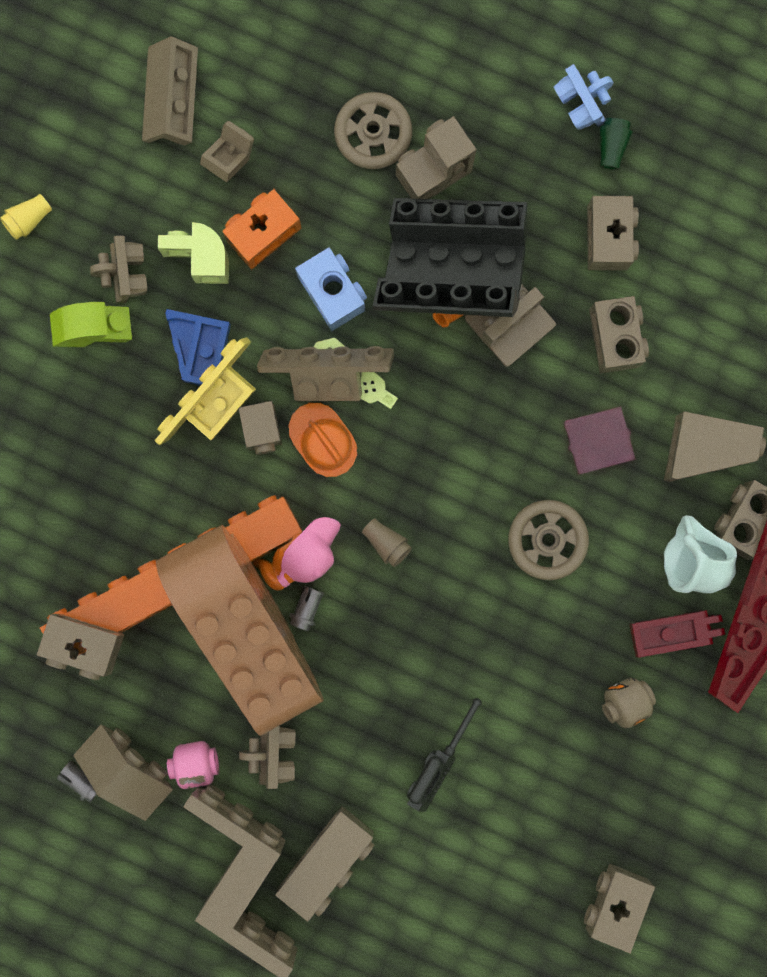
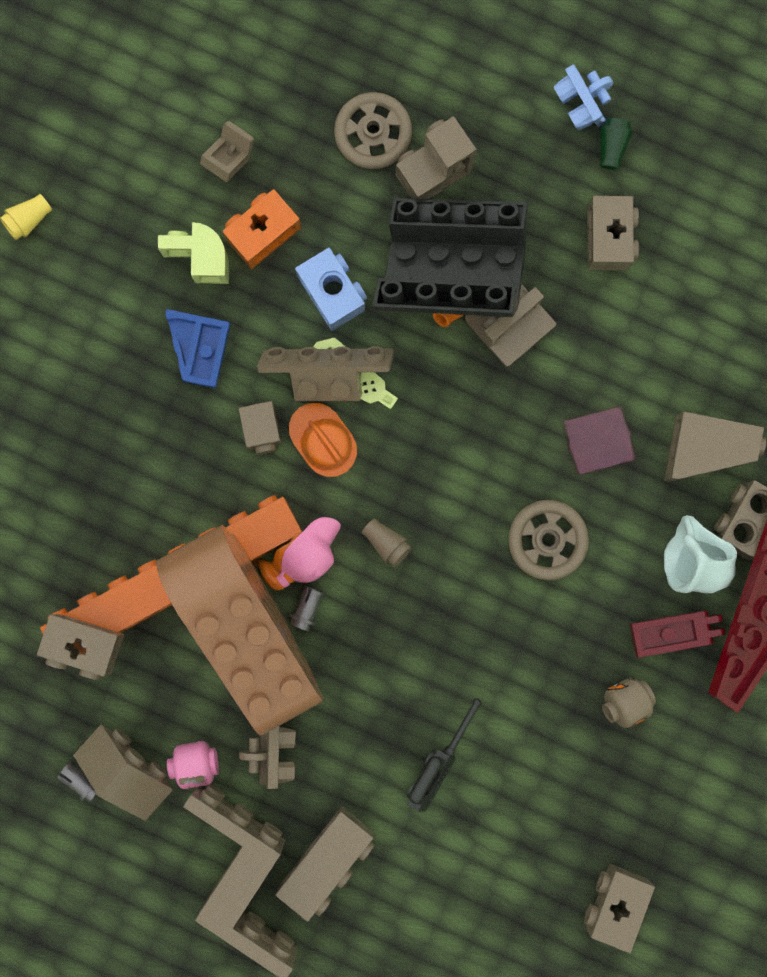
lime brick [50,302,132,347] -> none
dark tan hips [90,236,147,304] -> none
dark tan panel [142,36,198,145] -> none
light yellow bracket [155,337,256,445] -> none
dark tan brick [589,296,649,374] -> none

